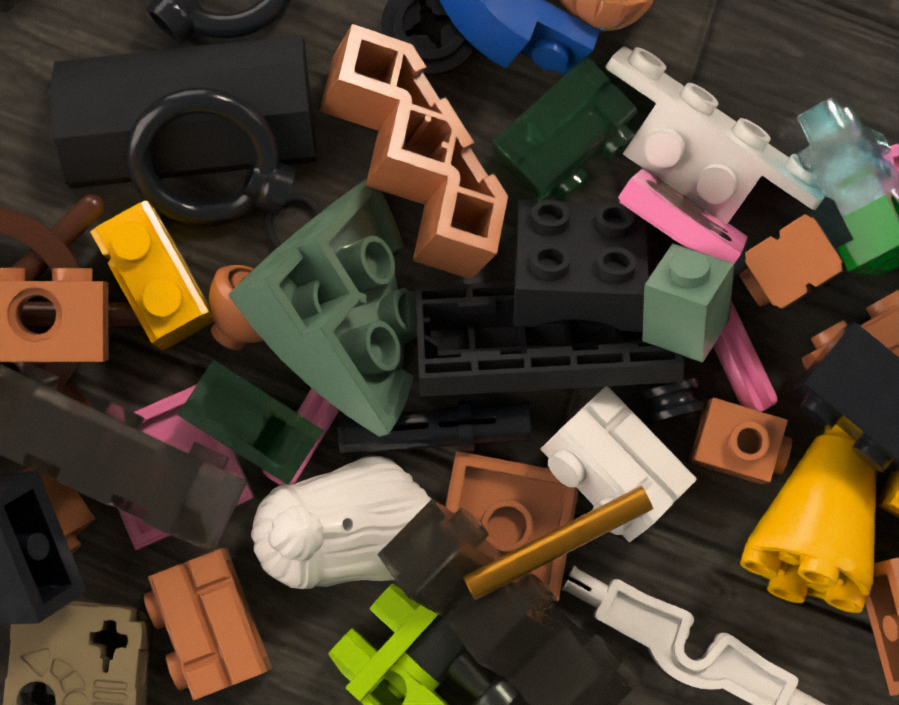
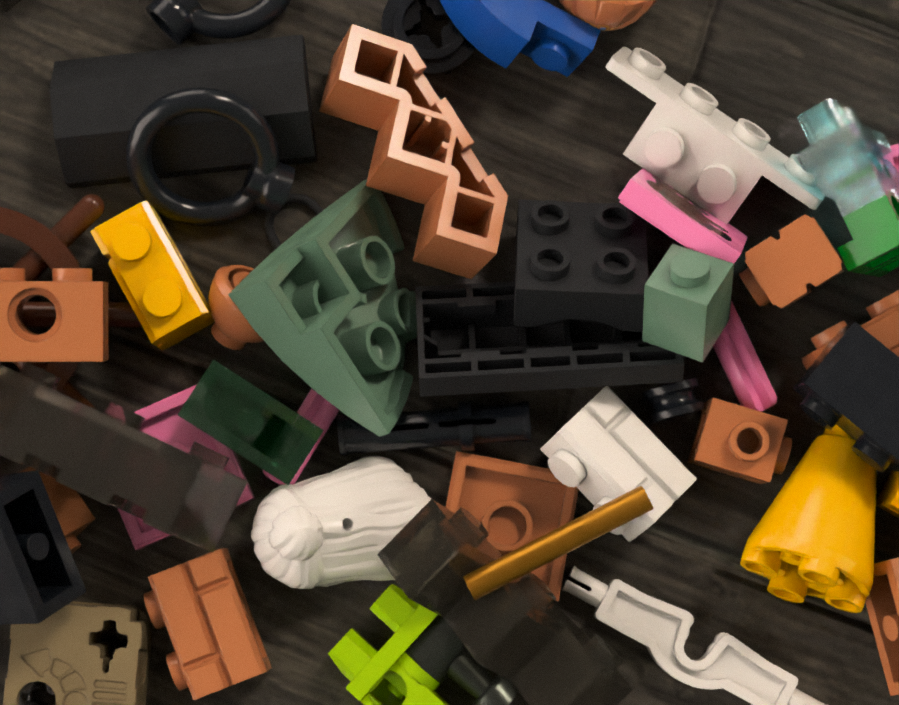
clear green brick [492,57,638,201] -> none

